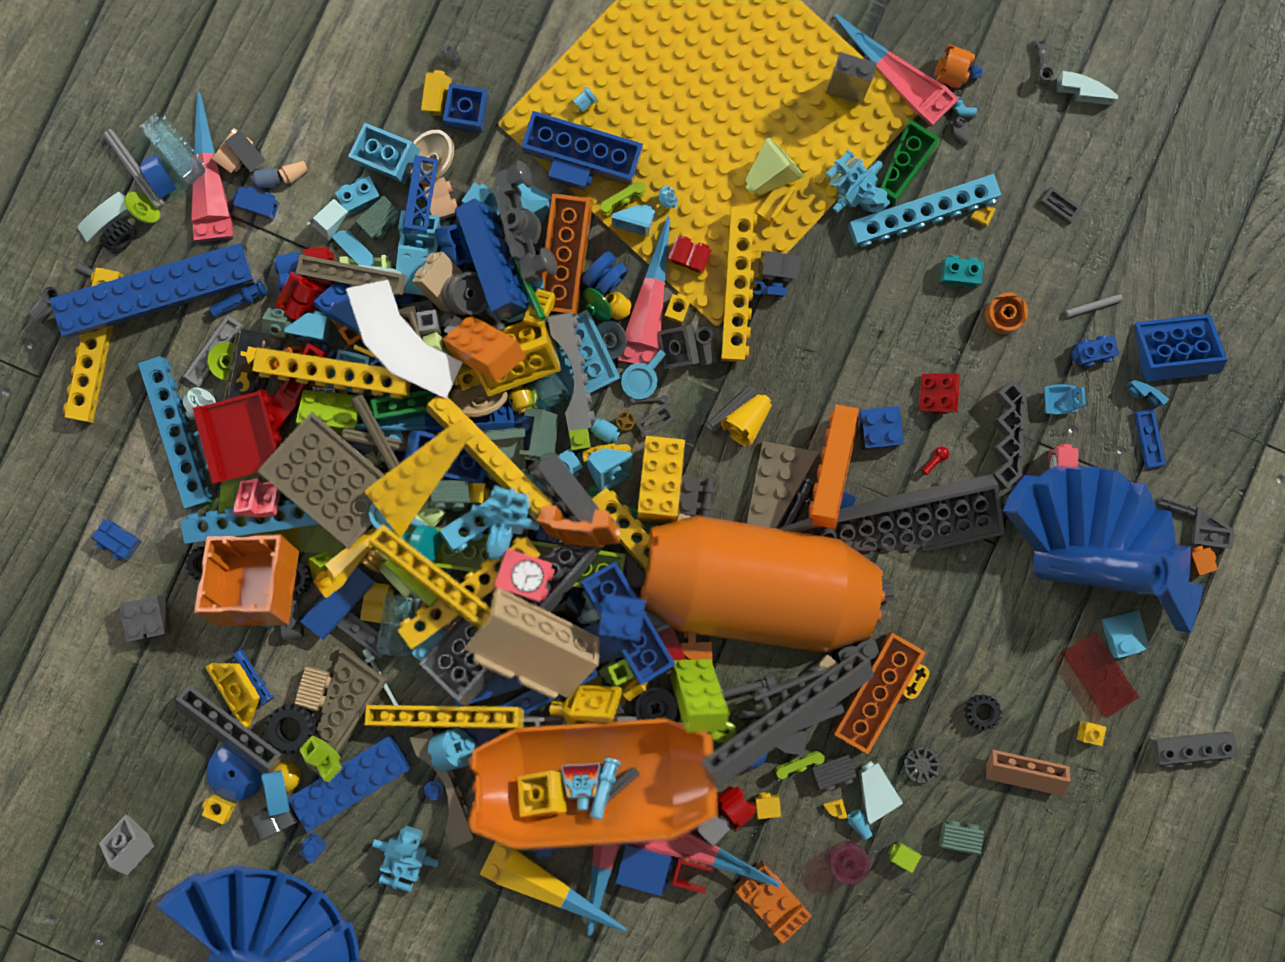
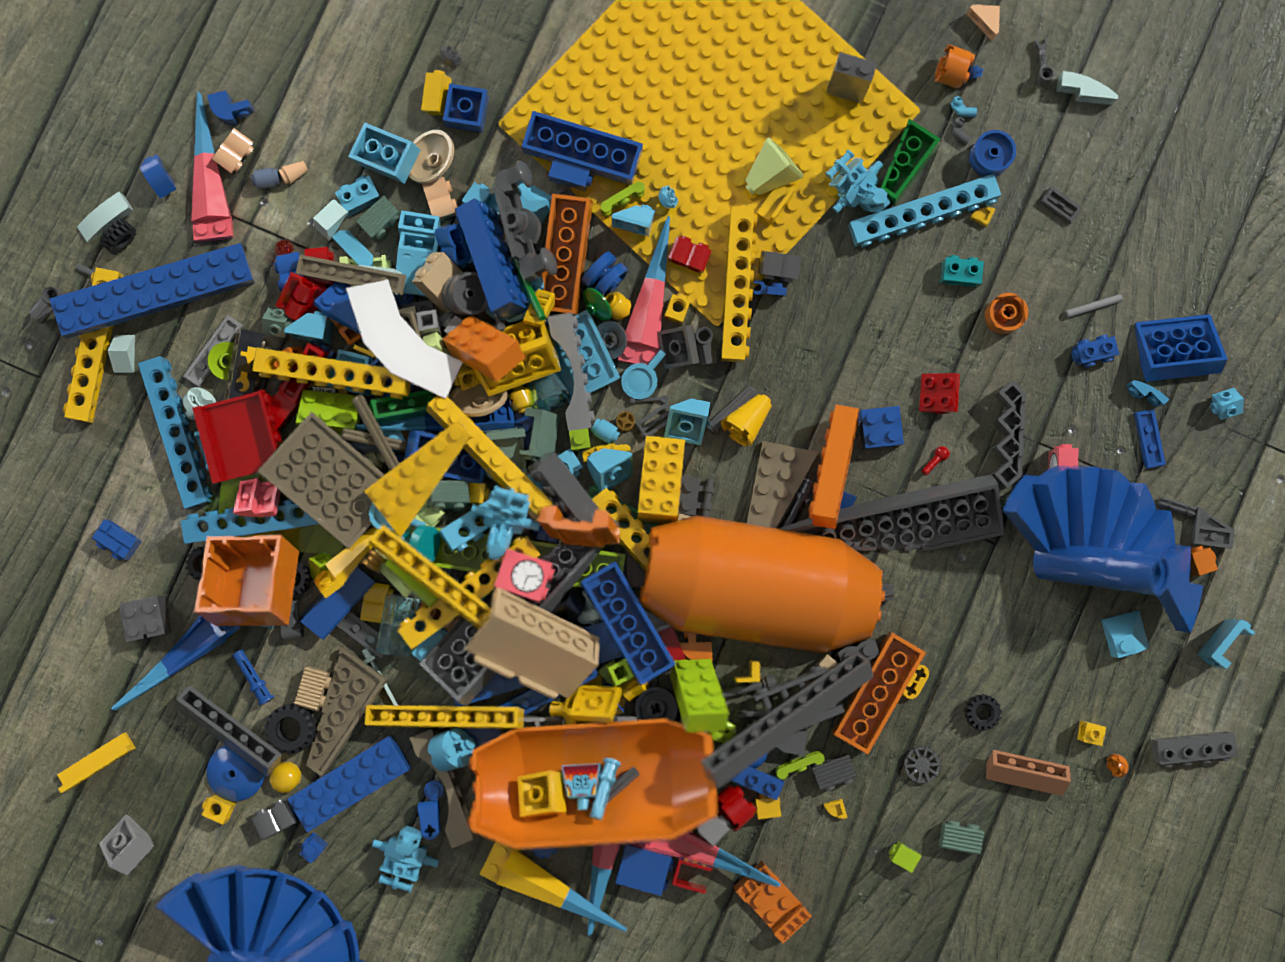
light grey axle [103,129,165,209] -> none
lime dish [124,192,160,223] -> none
clear light blue brick [140,114,206,185] -> none
yellow wing [205,663,260,728] -> none
blue pin [210,279,268,318] -> none
dark grey tile [225,130,265,172] -> none
blue brick [233,186,280,221] -> none
dark azure slope [262,770,290,816] -> none
lime brick [299,735,342,782] -> none
blue fence [402,155,438,235] -> none
medium azure bush [573,86,598,112] -> none
blue brick [597,594,646,641] -> none
clear pink brick [828,841,870,885] -> none
coral plate [834,14,959,127] -> none
medium azure cone [847,809,872,840] -> none
light aqua slope [859,761,903,824] -> none
dark azure piece [1044,384,1085,414] -> none
clear red plate [1062,632,1139,718] -> none
none -> yellow fence [57,732,136,793]
none -> light aqua slope [108,335,135,373]
none -> blue plate [111,616,240,711]
none -> blue brick [207,90,254,125]
none -> clear red plate [275,240,294,255]
none -> blue piece [418,800,441,840]
none -> medium azure slope [664,398,710,446]
none -> blue plate [713,751,785,800]
none -> yellow panel [734,660,760,682]
none -> light nougat slope [967,5,1000,41]
none -> blue wheel [969,130,1016,177]
none -> orange plate [1106,754,1129,778]
none -> medium azure panel [1197,619,1255,669]
none -> medium azure brick [1210,388,1244,420]

